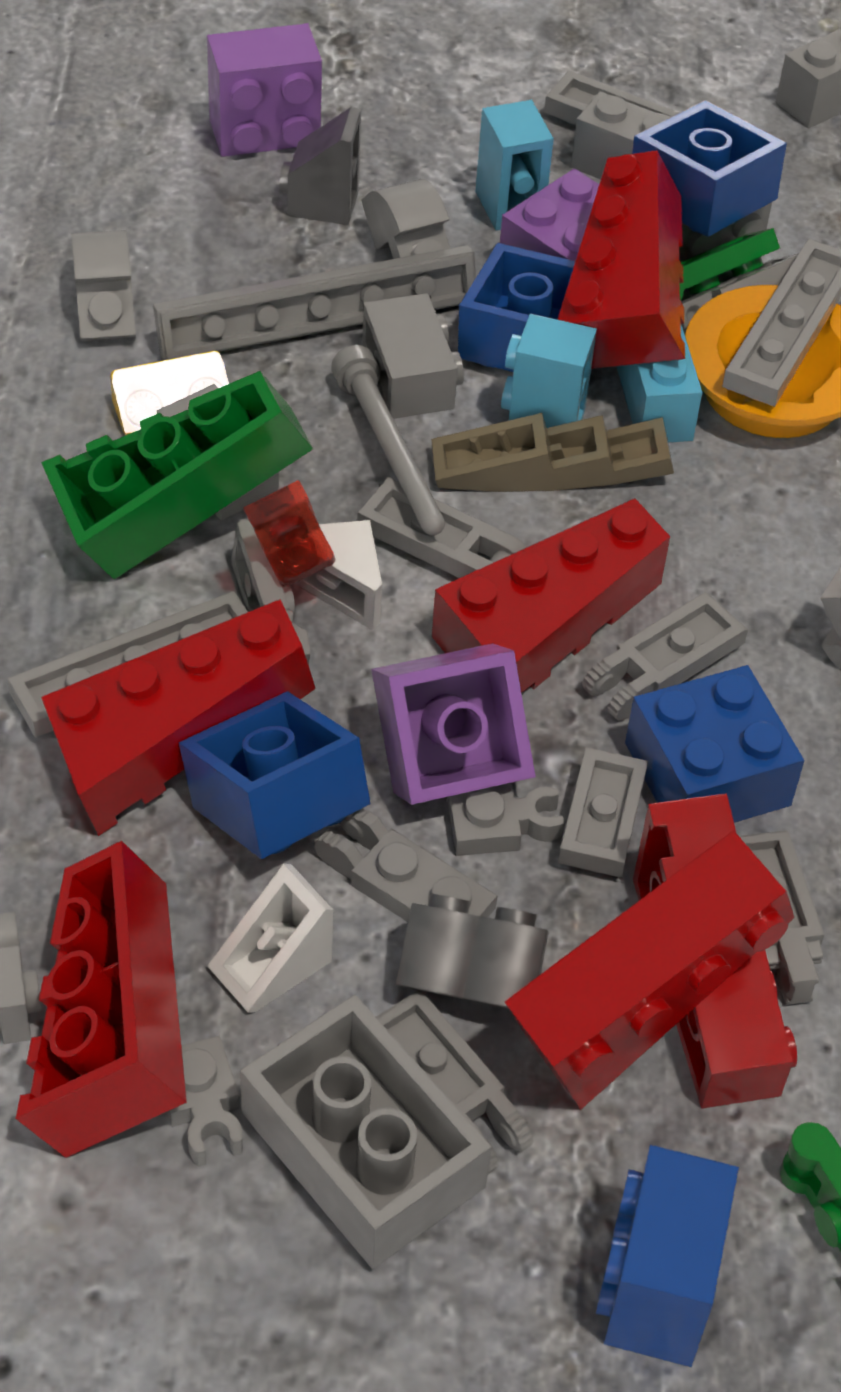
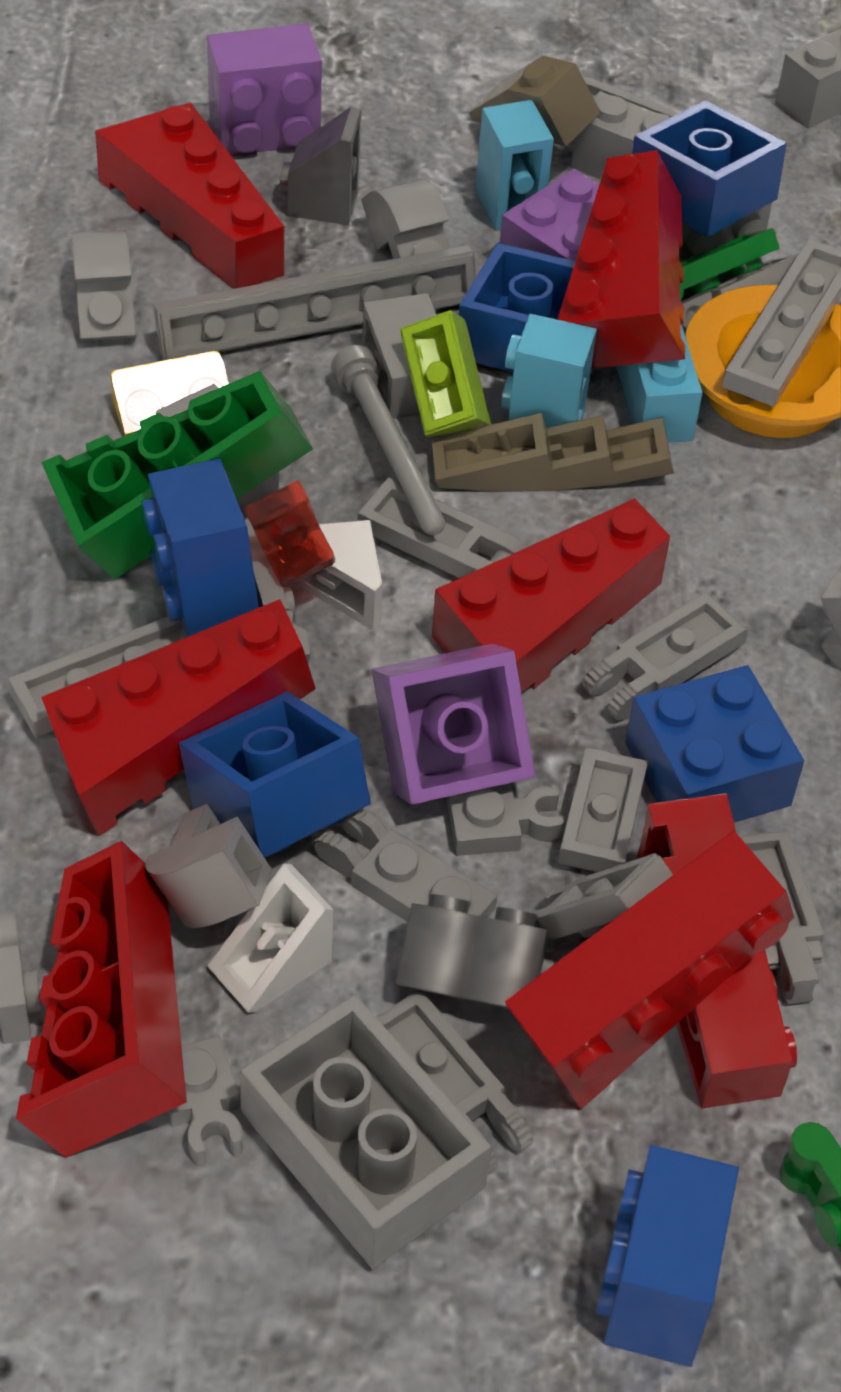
none -> red wedge [95,102,284,289]
none -> blue brick [141,458,259,637]
none -> light grey brick [145,804,272,928]
none -> lime slope [399,310,490,437]
none -> dark tan slope [468,56,601,147]
none -> light grey hinge [532,853,673,952]

